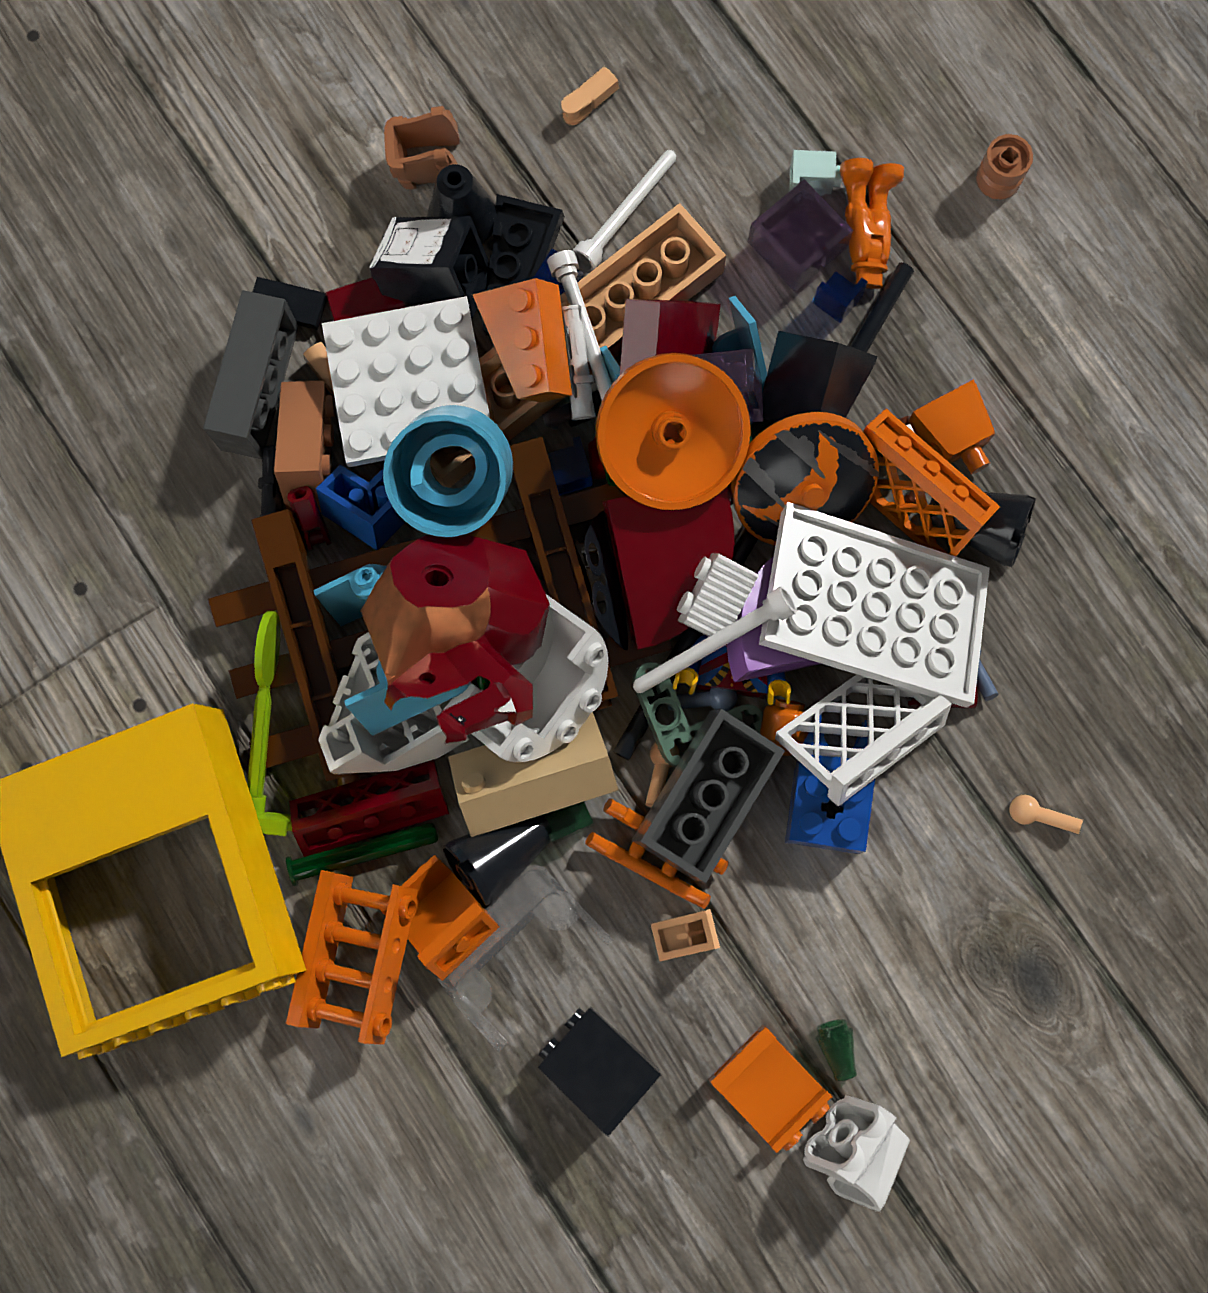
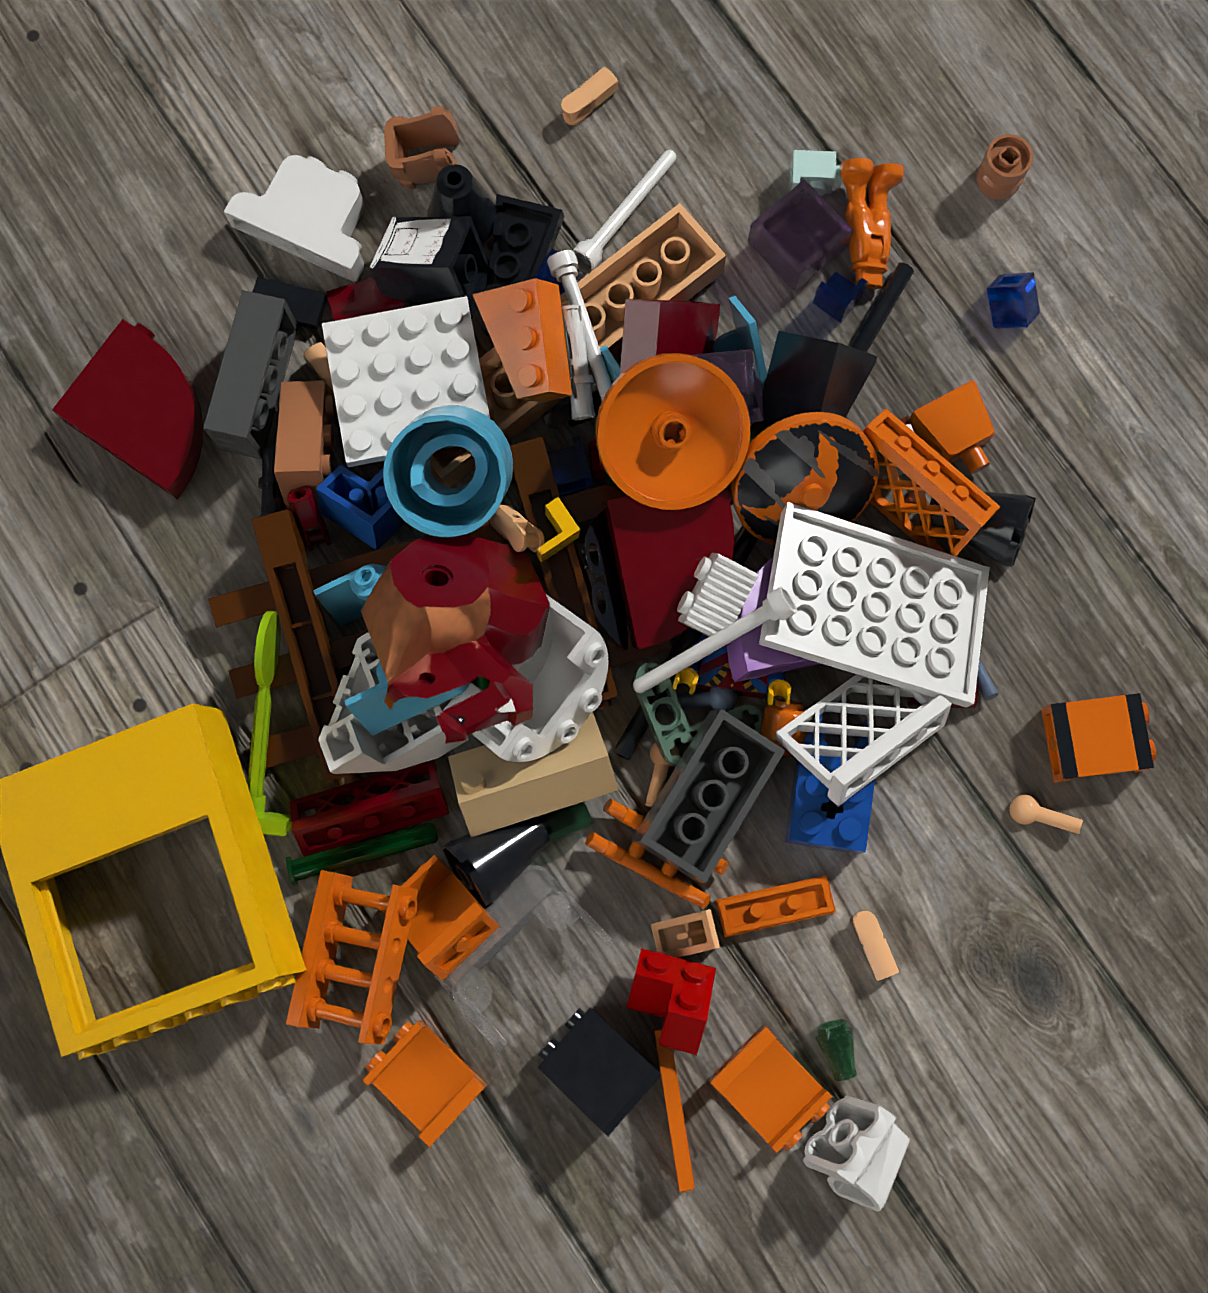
none -> dark red brick [52,319,203,500]
none -> white brick [224,155,365,282]
none -> orange panel [362,1020,487,1147]
none -> light nougat bar [489,505,544,552]
none -> yellow panel [537,497,580,562]
none -> red brick [626,948,716,1055]
none -> orange tile [653,1028,695,1192]
none -> orange tile [715,875,836,937]
none -> light nougat bar [853,910,899,981]
none -> clear blue panel [987,272,1040,329]
none -> orange panel [1041,693,1156,783]

